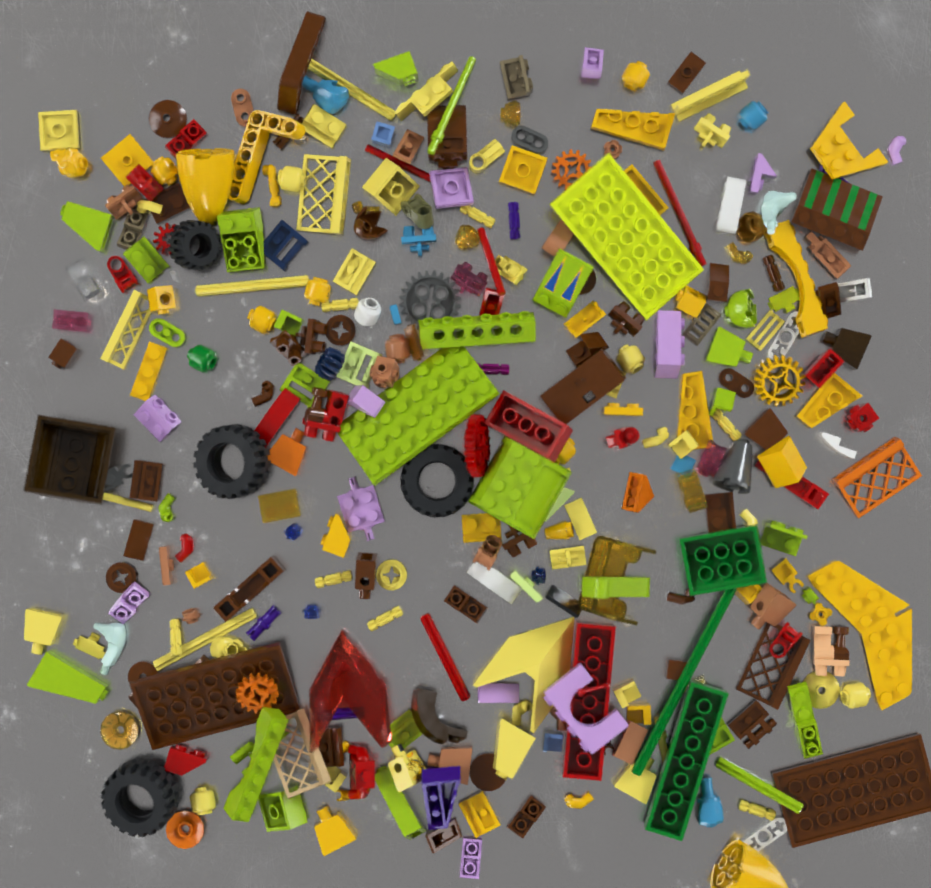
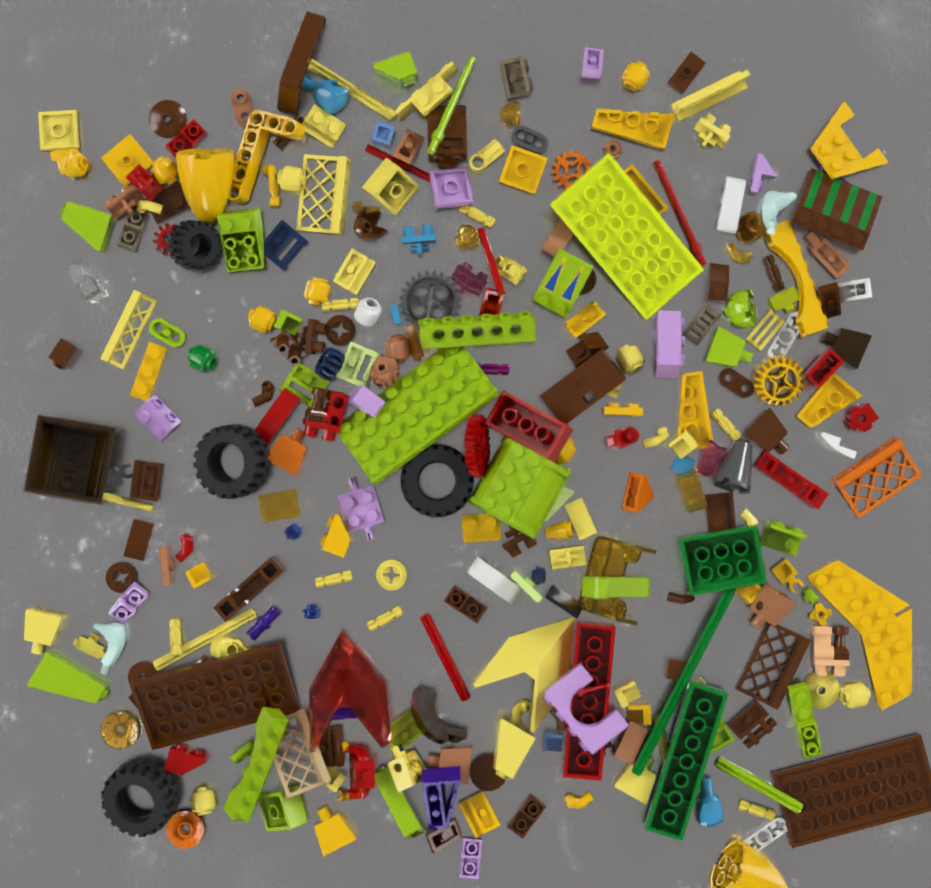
clear pink hips [52,309,89,332] -> none
red piece [107,256,140,293] -> none
lime plate [123,236,169,283] -> none
yellow brick [147,285,176,315] -> none
lime arm [158,493,176,522] -> none
nougat plate [182,608,200,624] -> none
light yellow axle [195,275,309,296] -> none
orange gear [236,672,278,714] -> none
reddish brown torso [355,552,377,599] -> none
olive piece [401,193,433,229] -> none
nougat piece [472,535,502,571] -> none
lavender slope [478,683,519,703] -> none
dark purple axle [508,202,520,240] -> none
reddish brown hips [608,301,644,337] -> none
yellow brick [675,285,706,318] -> none
lime panel [709,387,736,416] -> none
dark azure head [739,101,769,130] -> none
yellow slope [757,435,807,488] -> none
red piece [770,622,803,659] -> none
lavender arm [888,136,906,165] -> none

